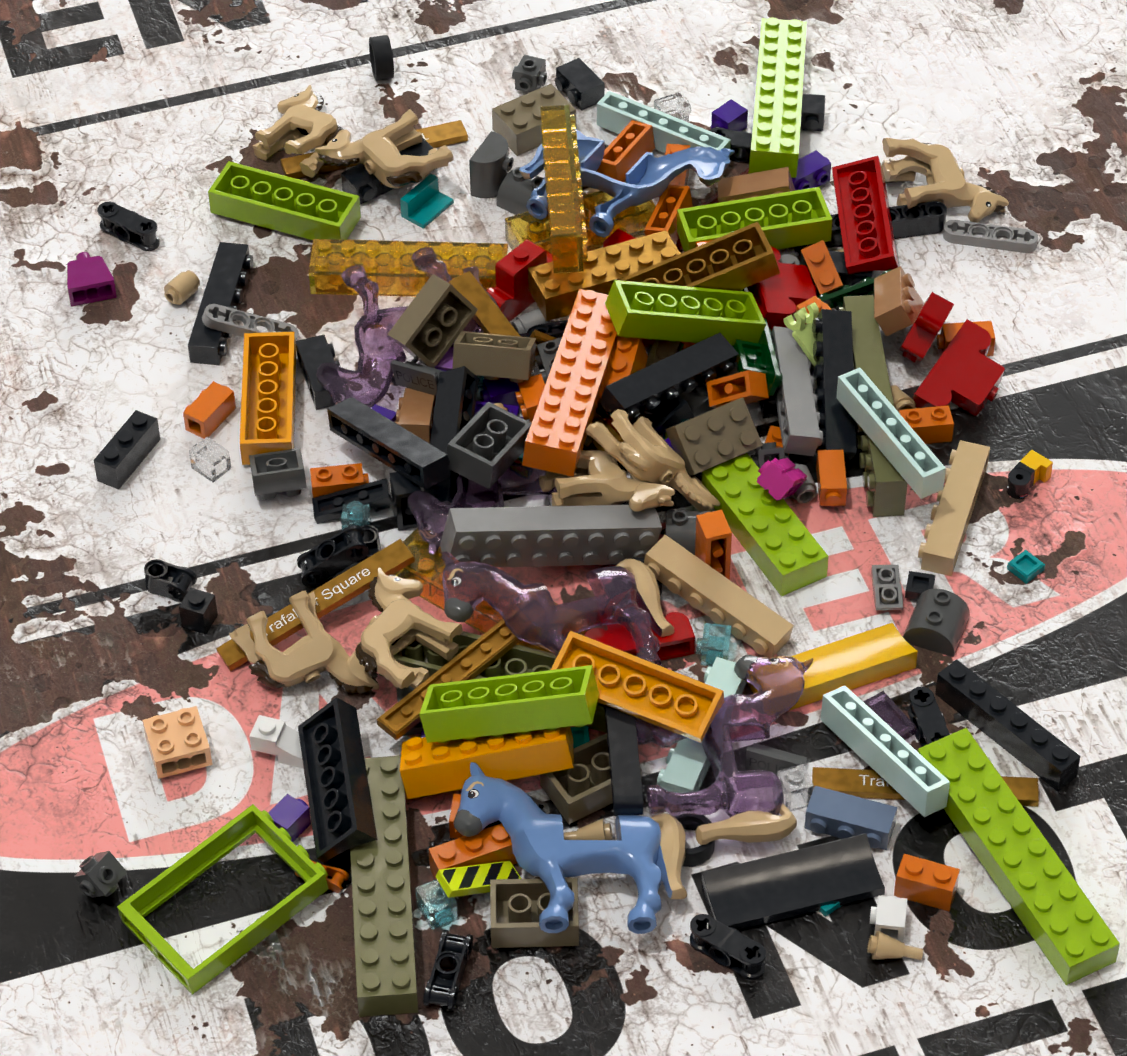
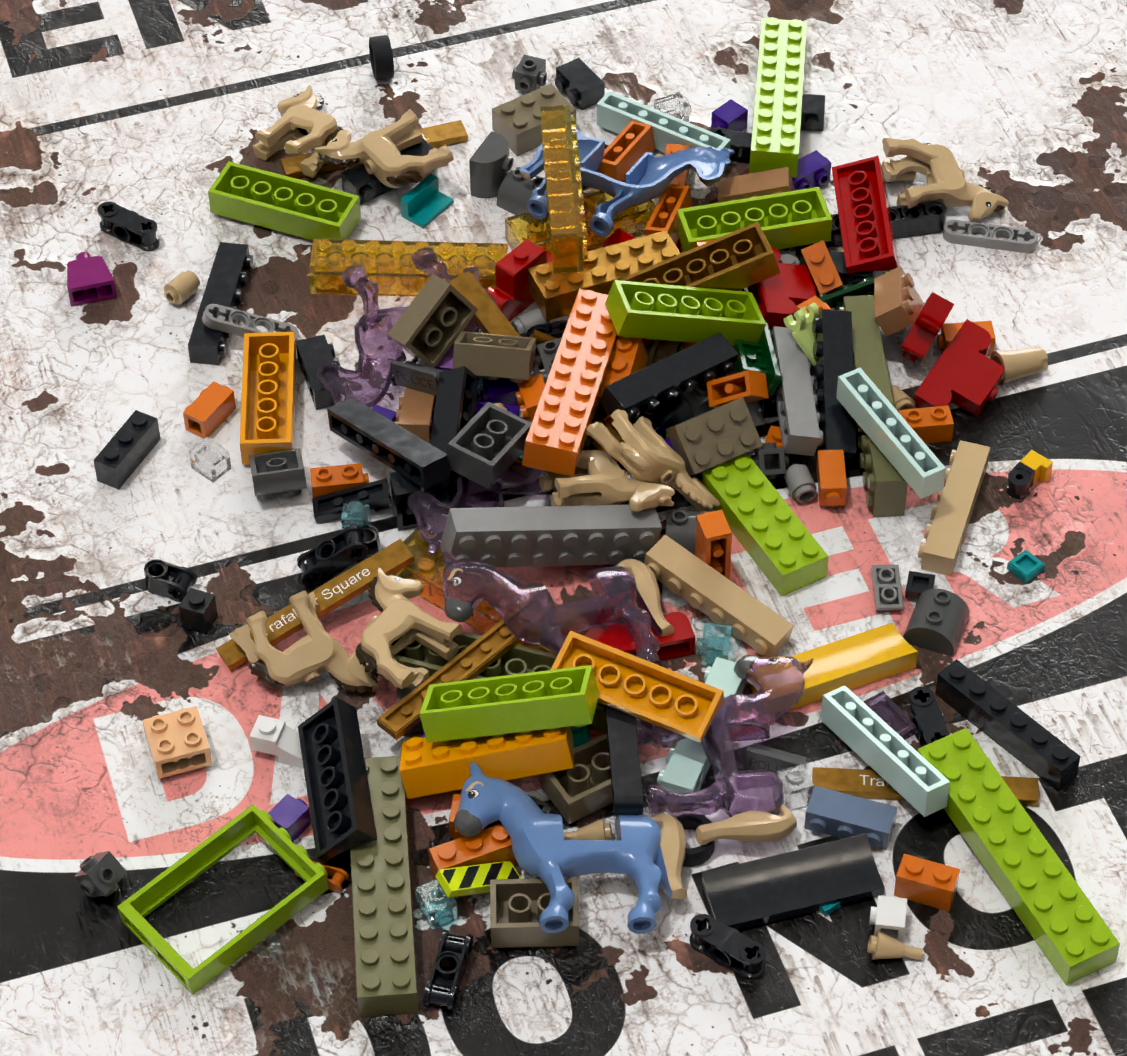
dark pink brick [757,458,807,500] -> none
none -> tan plant [990,347,1048,386]

